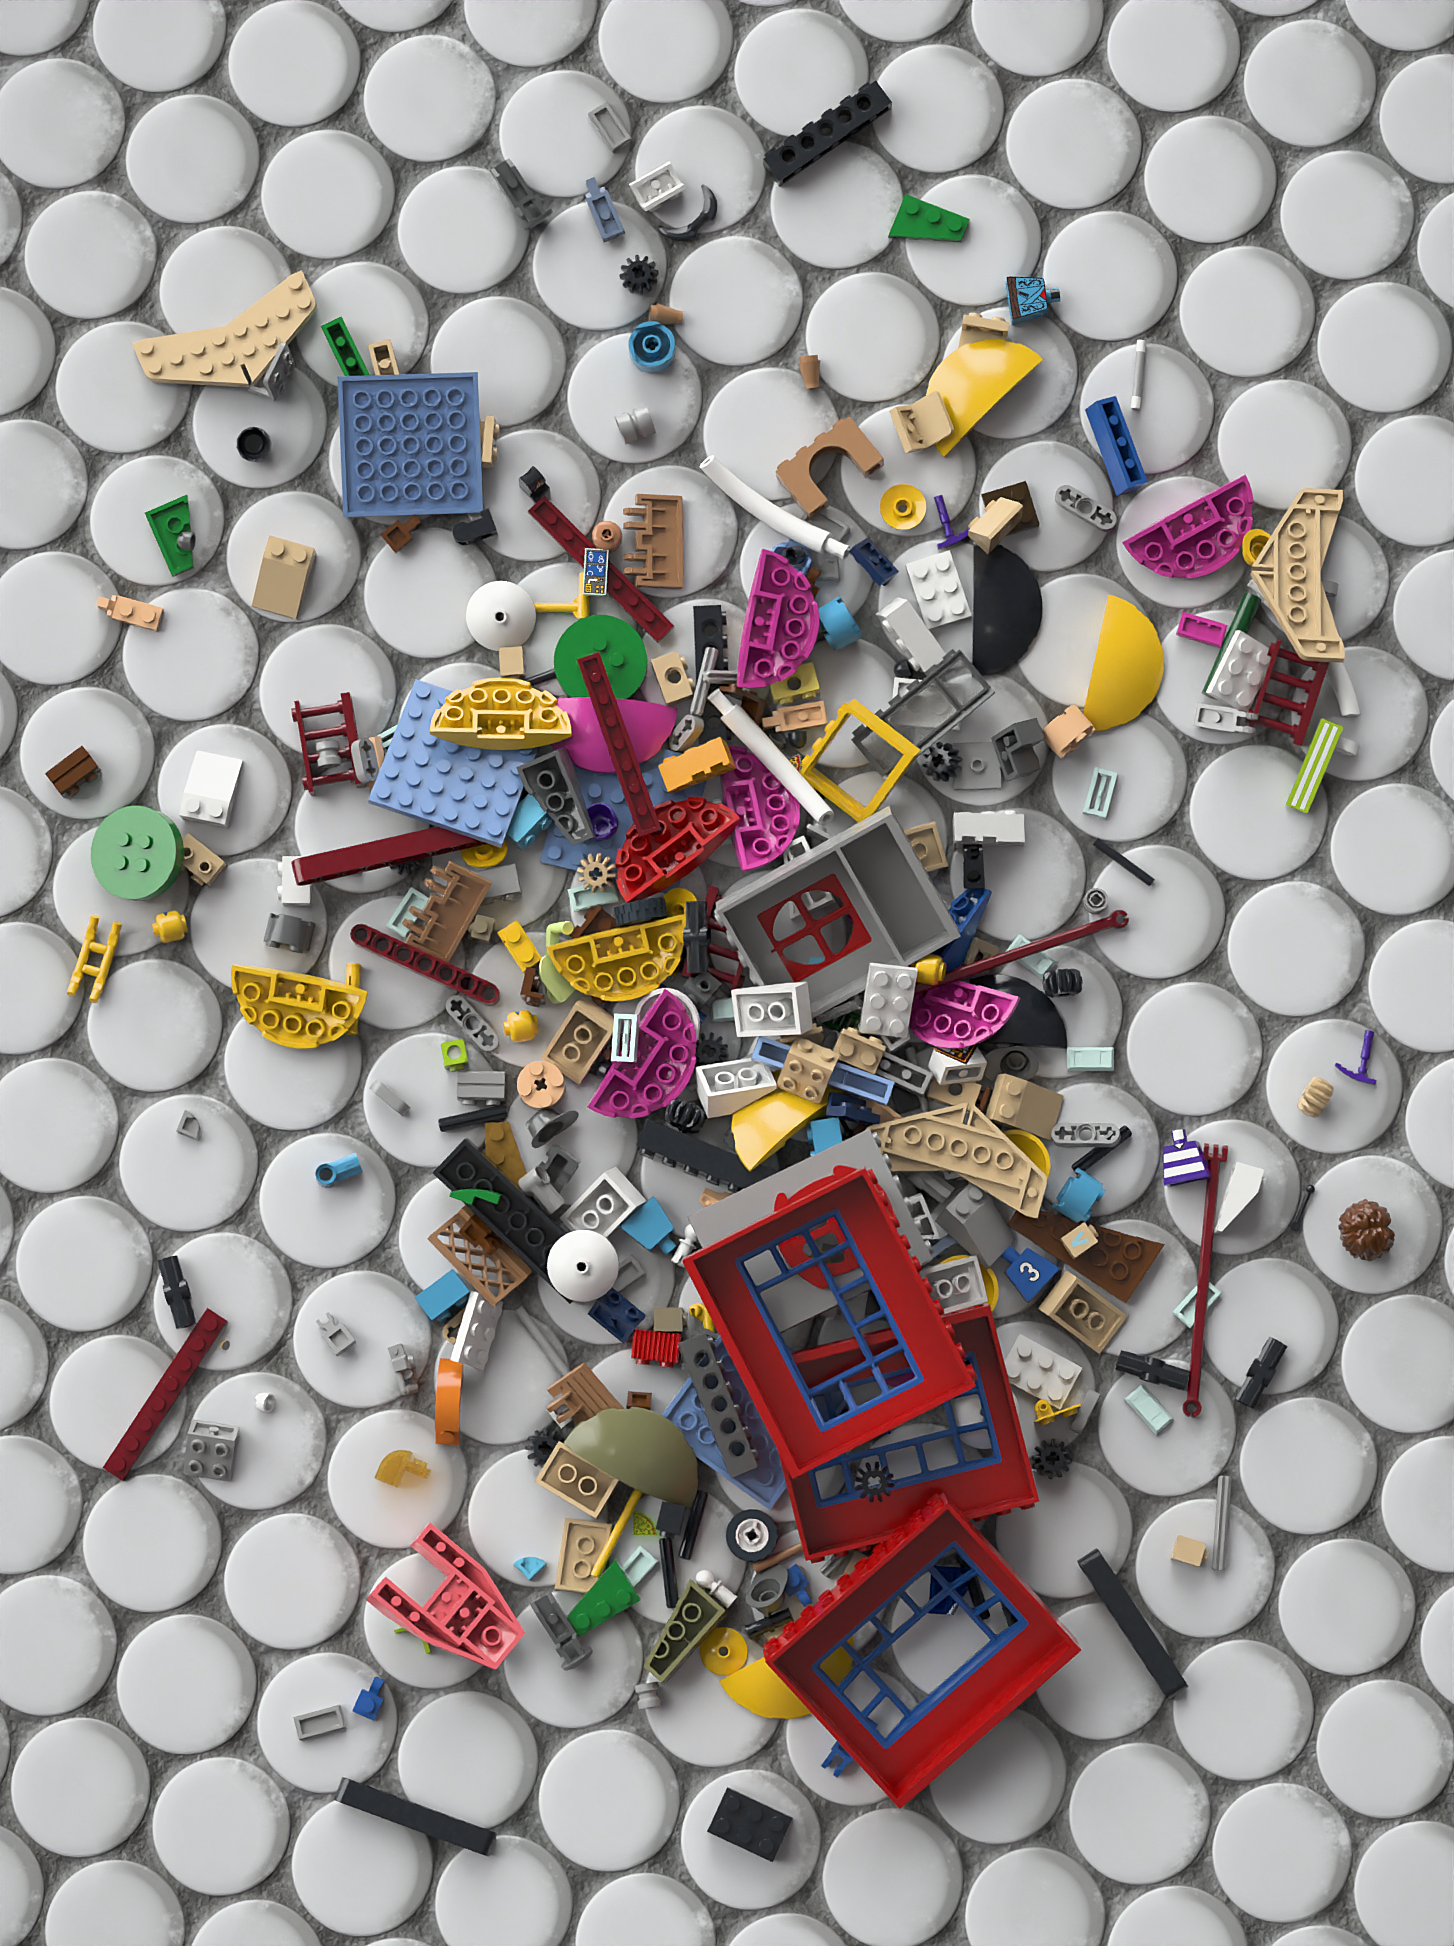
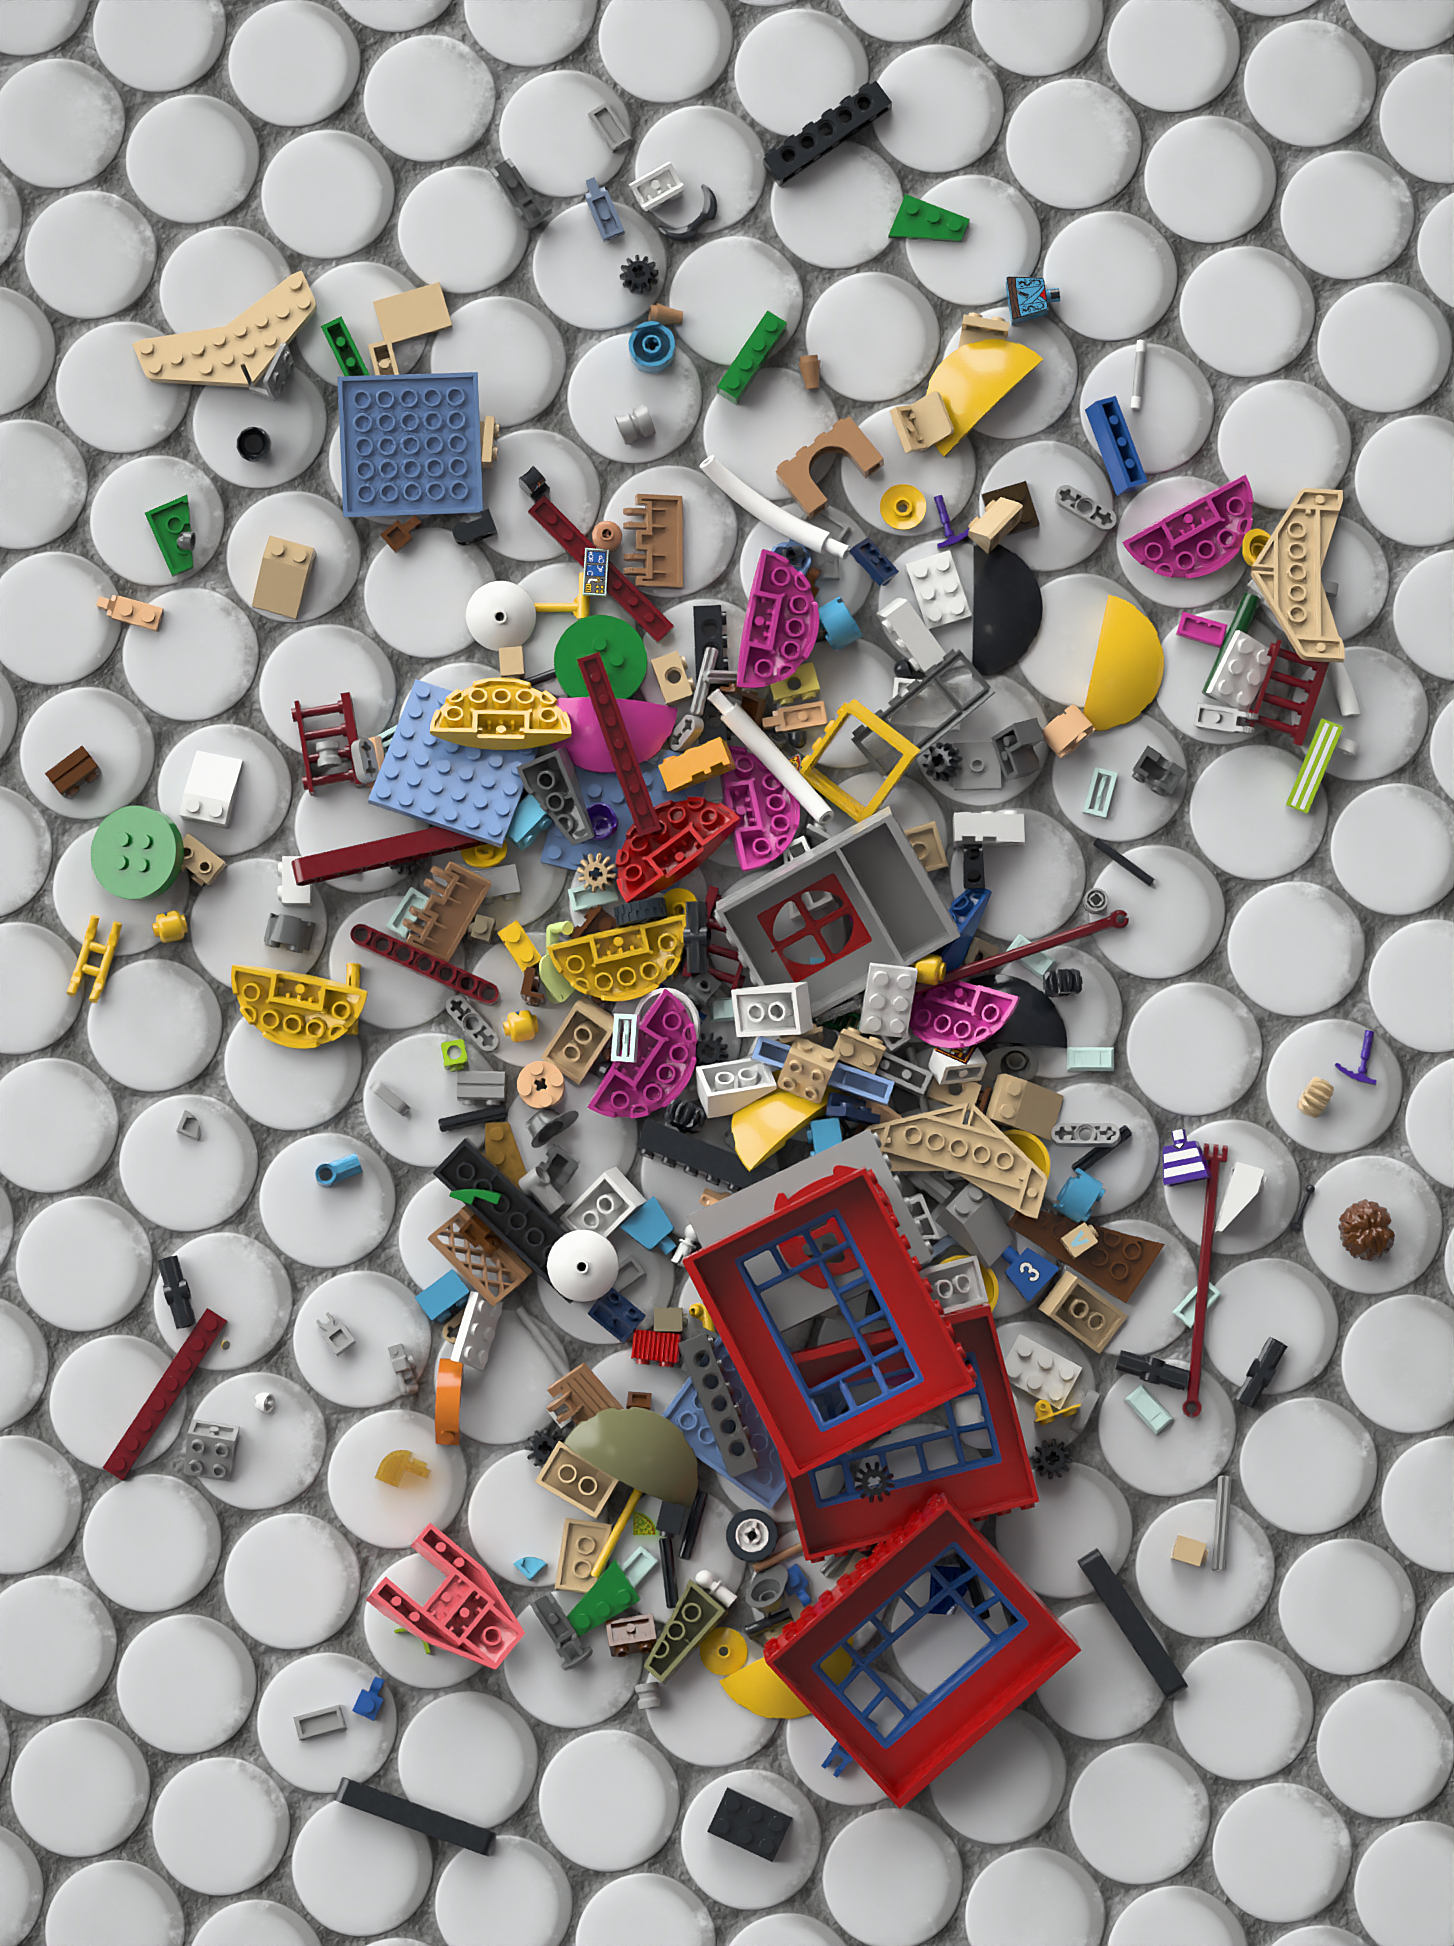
none -> tan tile [373,282,453,345]
none -> bracket [606,1613,657,1657]
none -> green brick [717,310,787,405]
none -> dark grey cylinder [1132,746,1186,796]

